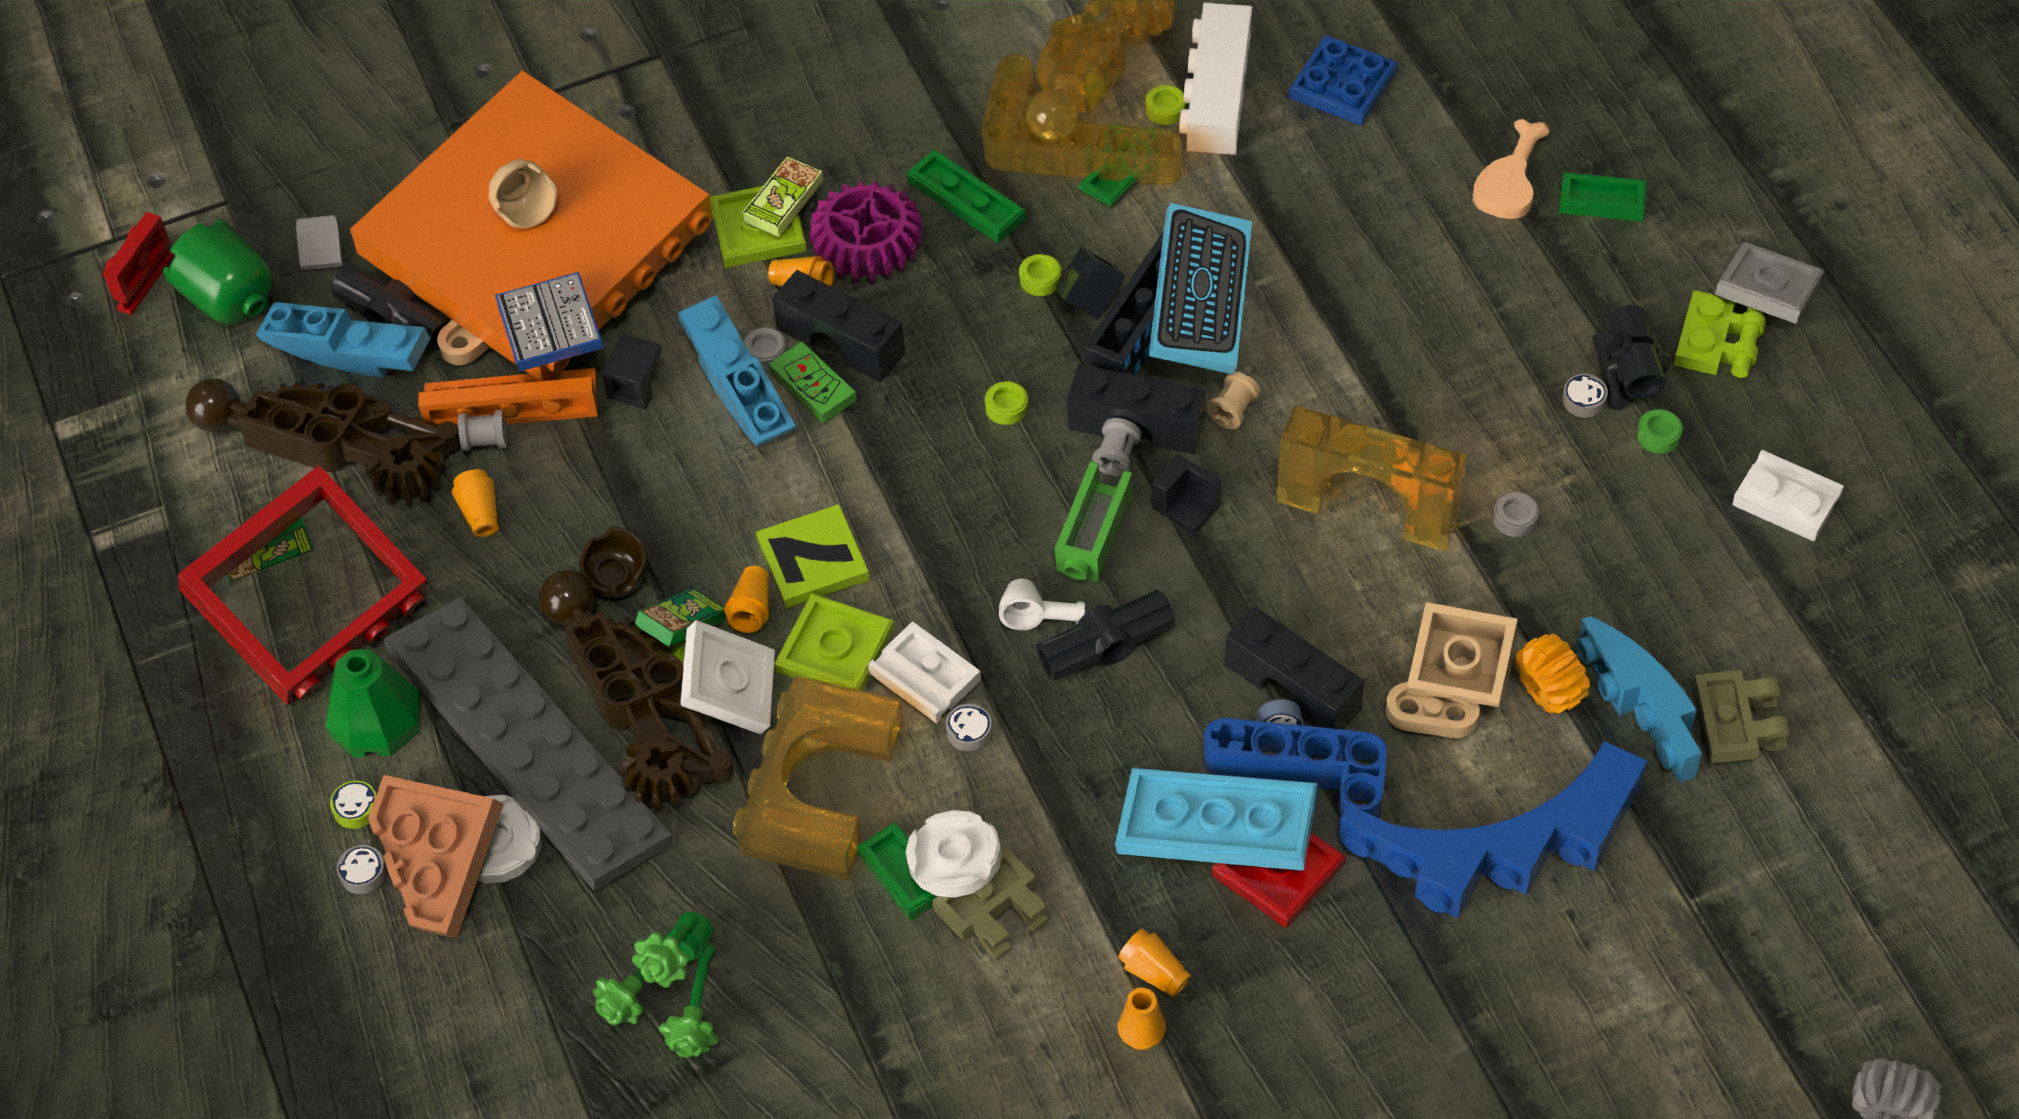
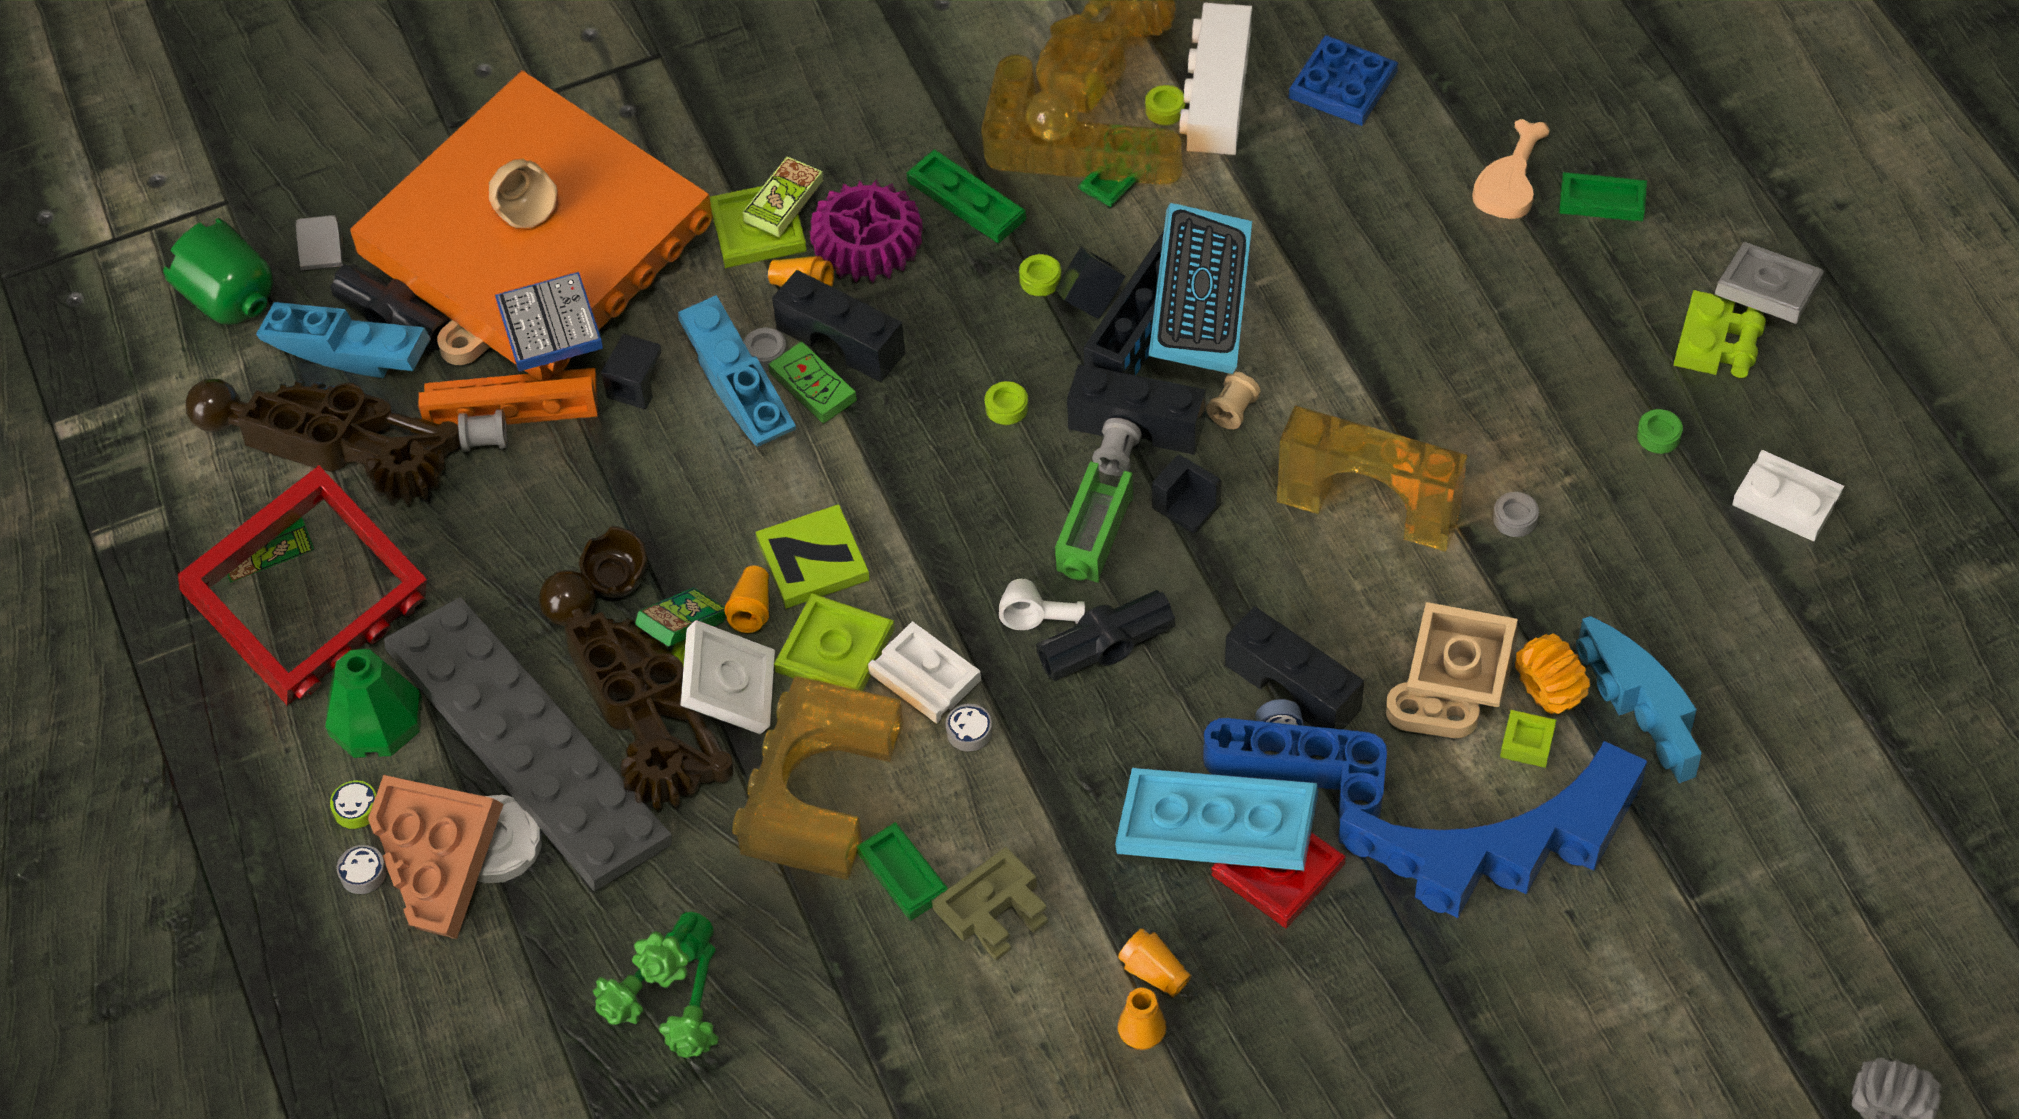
red plate [102,212,175,315] -> none
light orange cone [451,469,499,538] -> none
white tile [906,810,1002,898] -> none
tile [1562,374,1608,418] -> none
black pin [1592,305,1671,410] -> none
olive plate [1694,670,1790,763] -> none
none -> lime tile [1500,710,1557,768]

